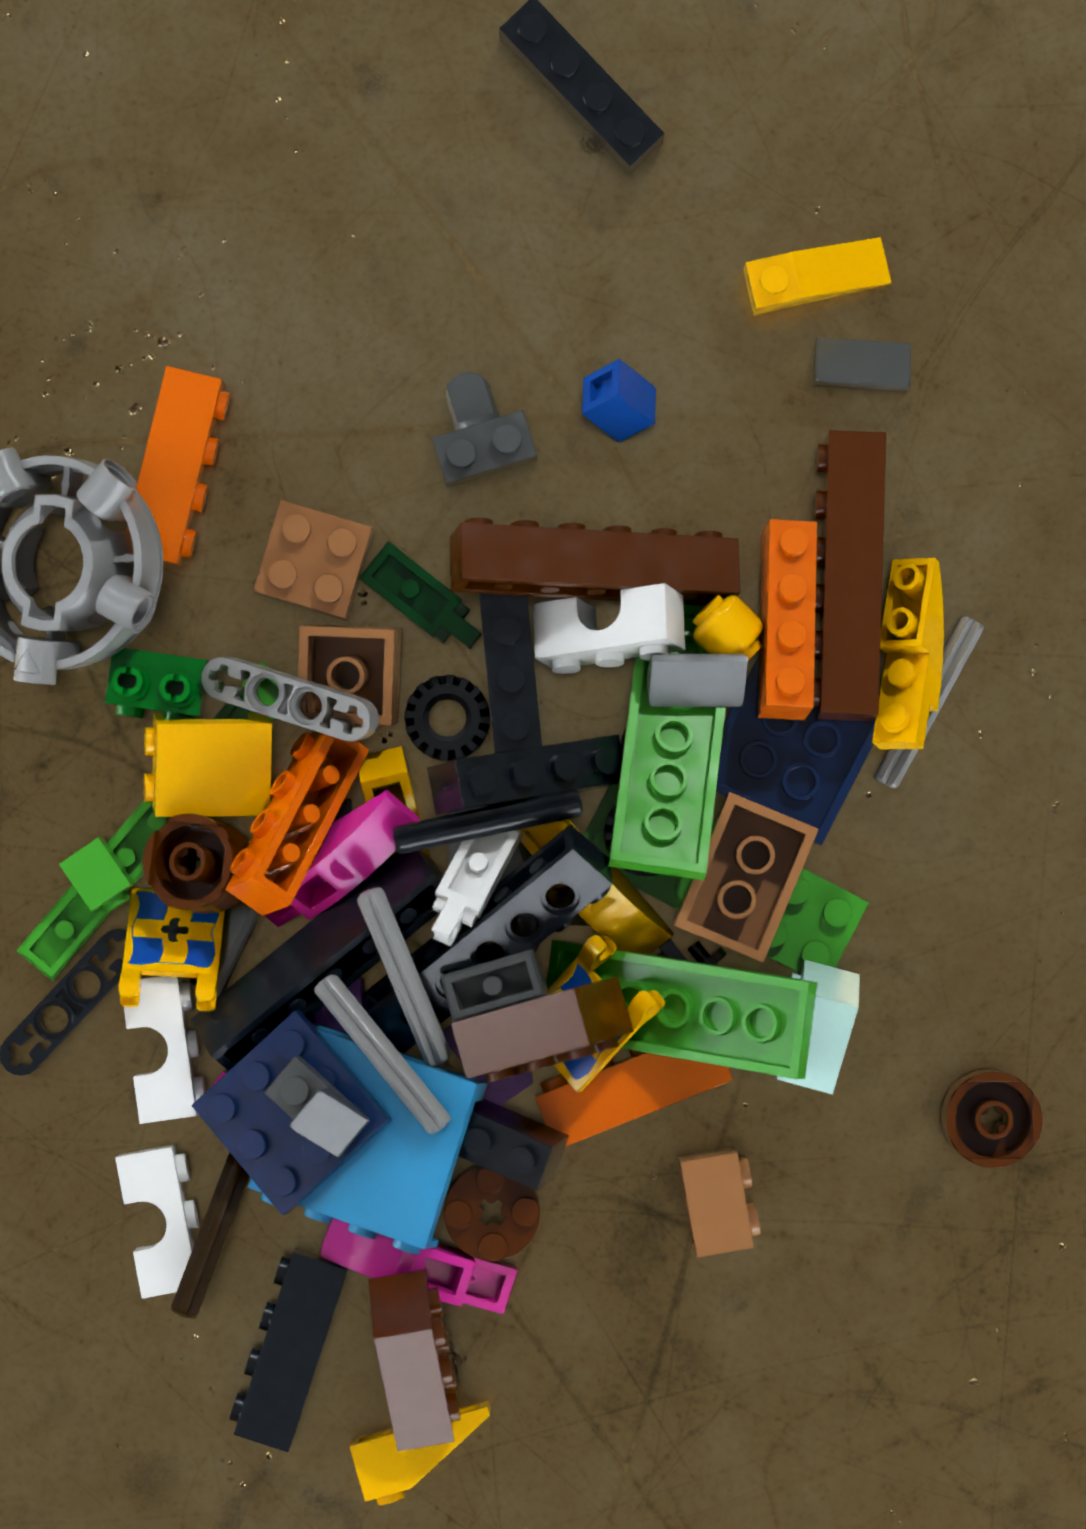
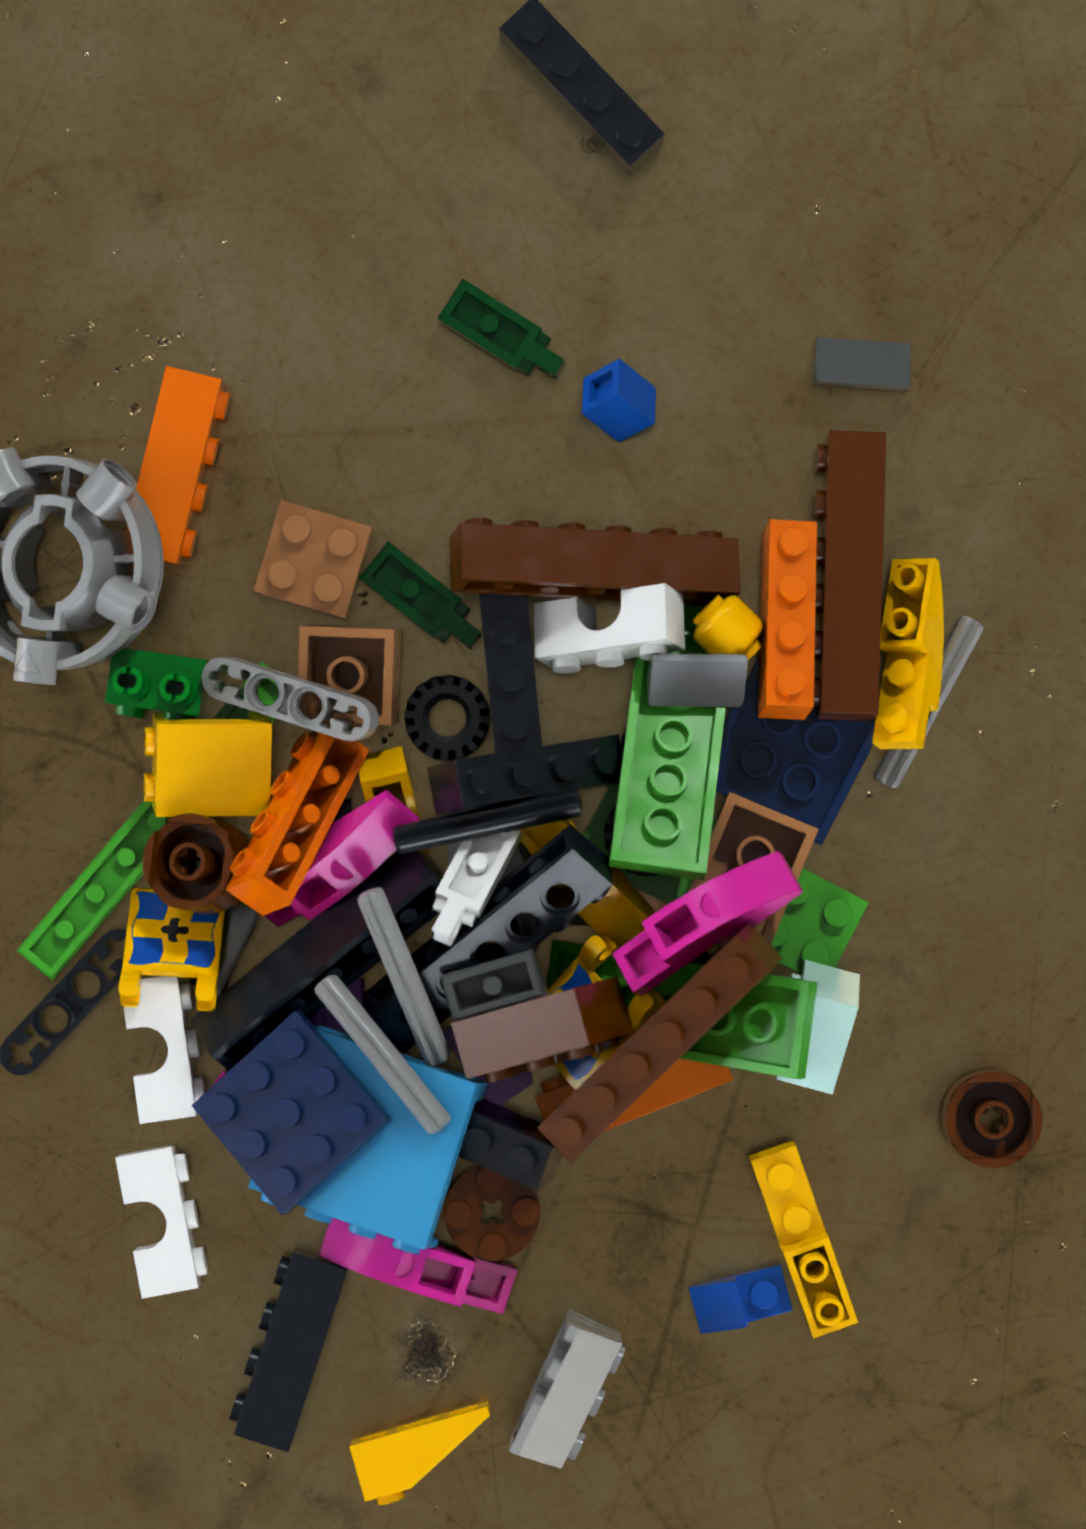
bright green brick [59,837,136,914] -> none
dark brown axle [171,1152,250,1319] -> none
slope [265,1056,370,1157] -> none
brick [368,1269,461,1451] -> none
dark grey brick [432,372,537,488] -> none
medium nougat brick [677,1146,761,1258] -> none
yellow slope [743,237,892,316] -> none
none -> dark green hinge [437,279,565,379]
none -> light grey wedge [509,1309,626,1469]
none -> reddish brown brick [537,923,783,1163]
none -> dark pink slope [612,851,803,996]
none -> blue slope [688,1263,793,1334]
none -> yellow slope [749,1140,858,1339]

